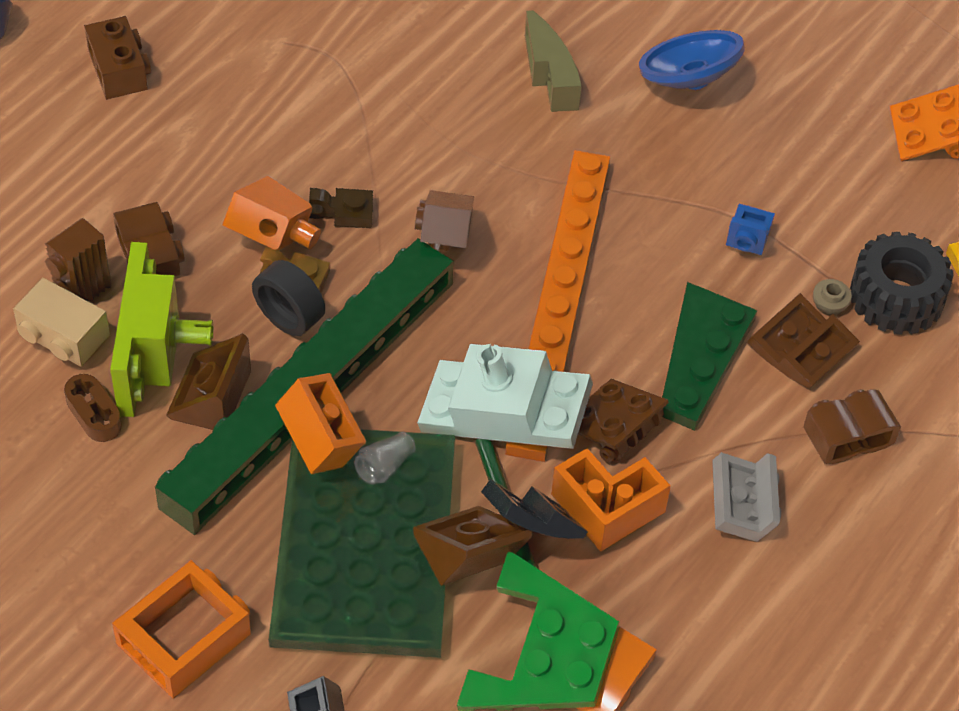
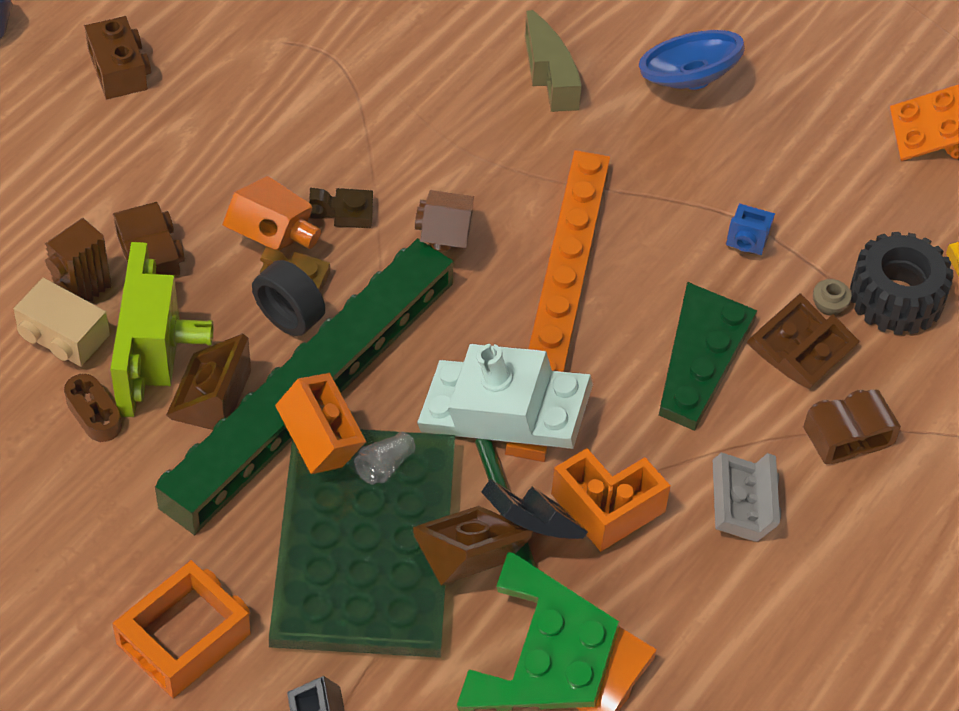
reddish brown hinge [578,378,669,463] -> none

